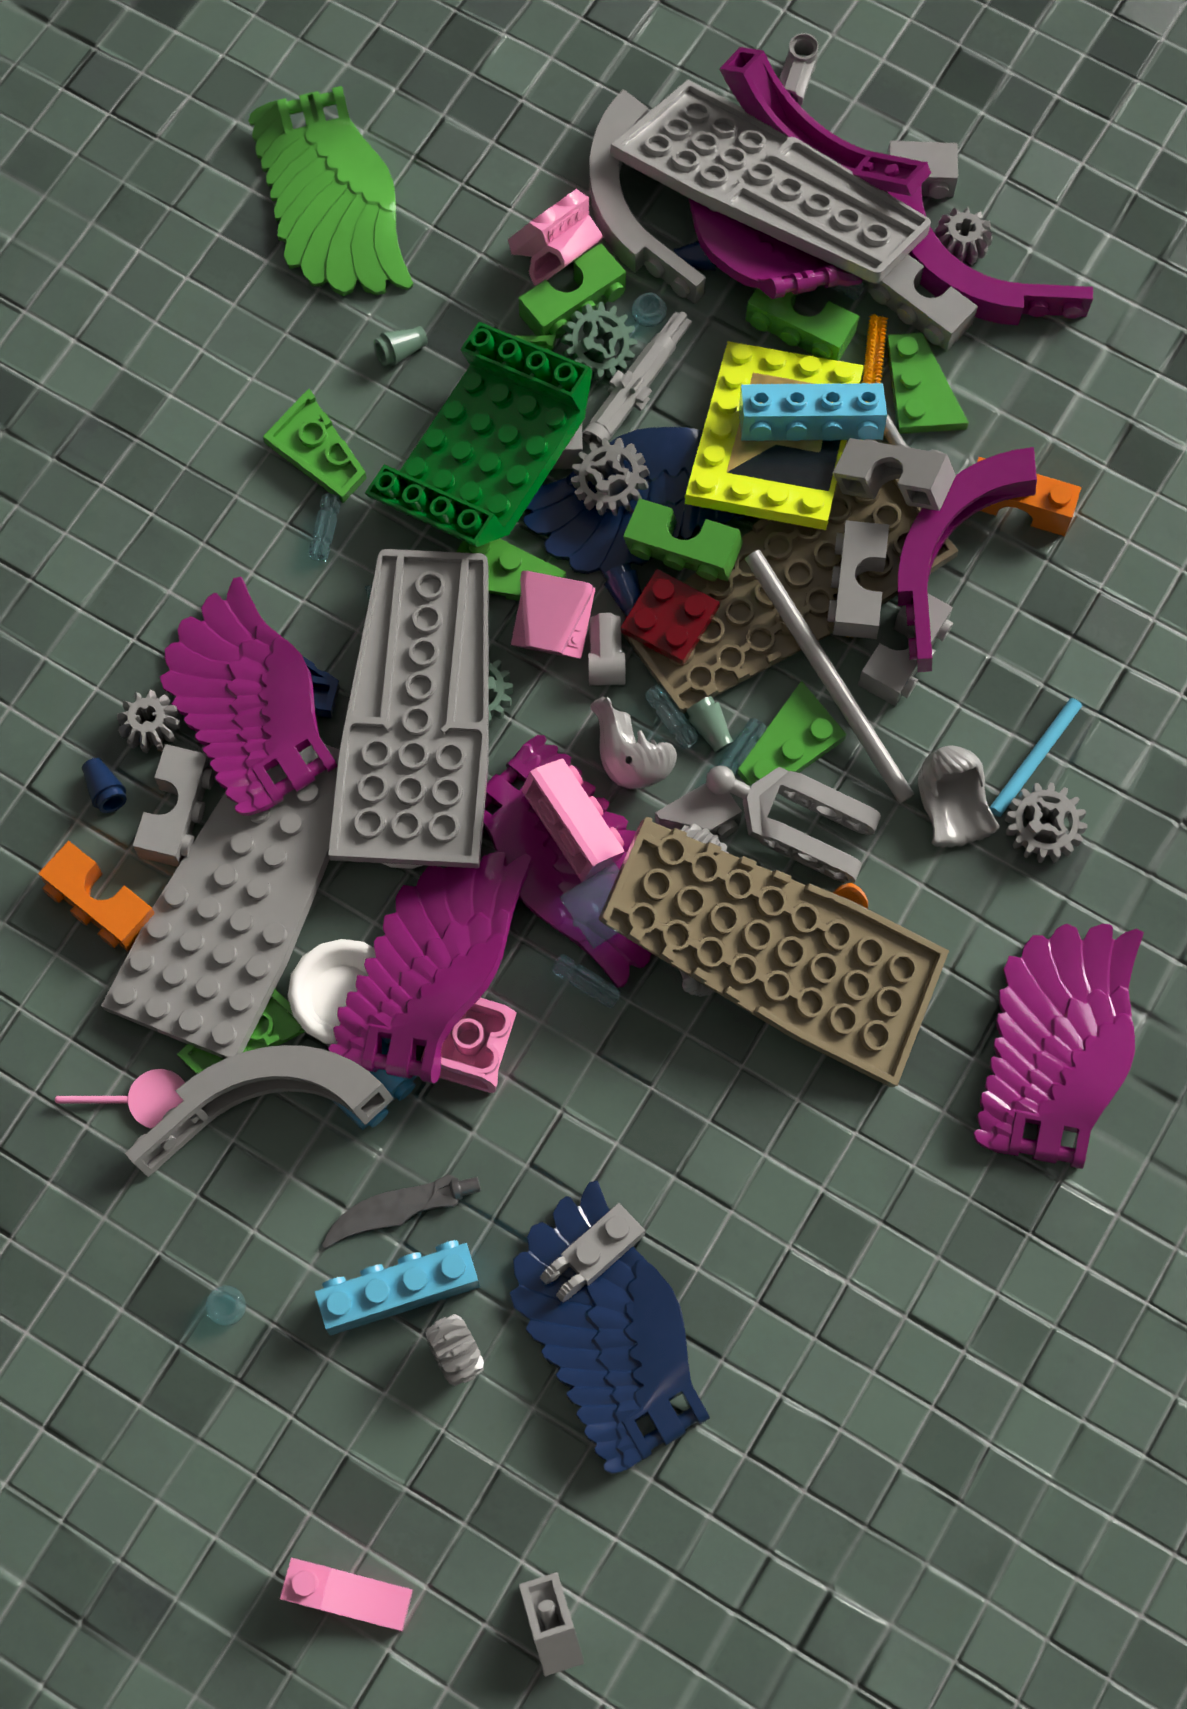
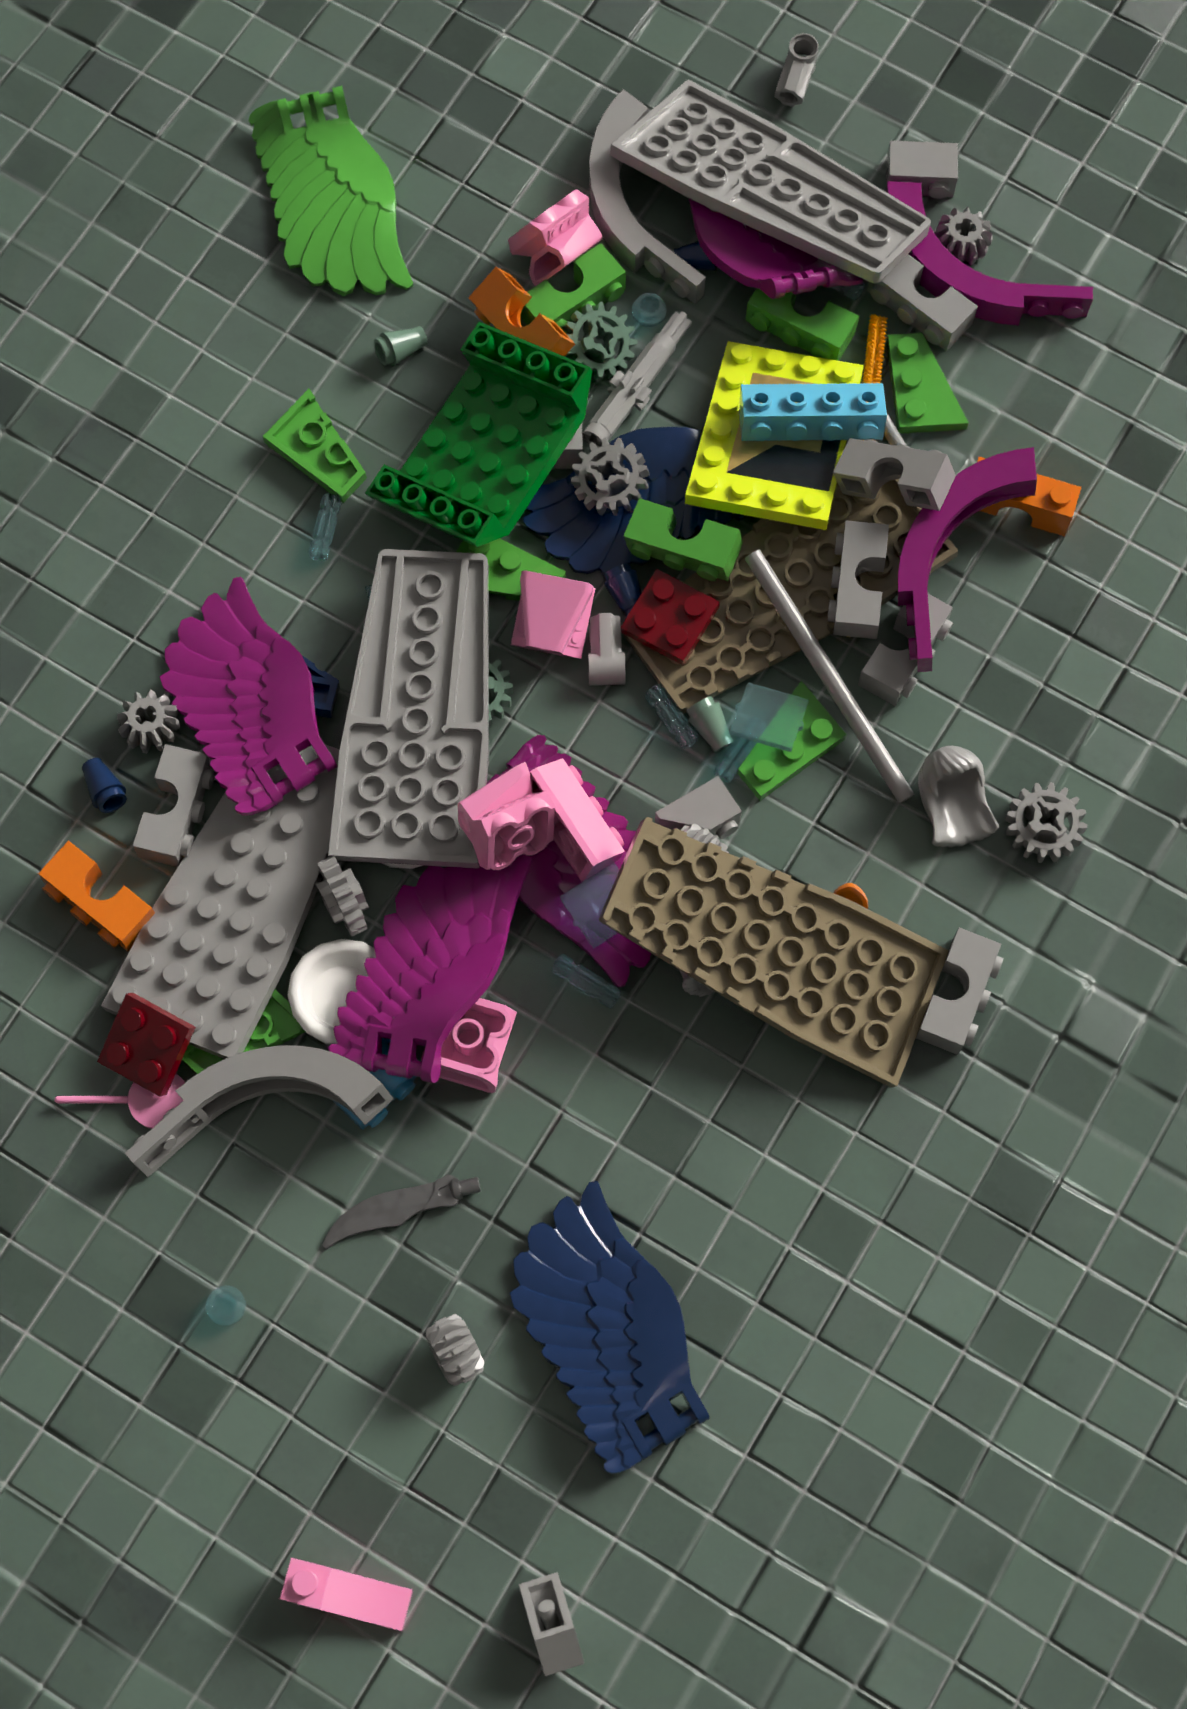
medium azure brick [315,1240,480,1336] -> none
light grey hinge [540,1203,646,1302] -> none
light grey piece [590,697,677,789] -> none
light grey piece [706,766,881,883] -> none
magenta arch [719,47,931,196] -> none
magenta animal [973,923,1144,1169] -> none
medium azure bar [989,698,1082,817] -> none
none -> dark red plate [97,993,196,1097]
none -> light grey gear [316,857,369,936]
none -> bright pink piece [458,762,555,870]
none -> orange arch [468,267,575,356]
none -> clear light blue piece [730,682,809,752]
none -> light grey arch [916,927,1004,1055]

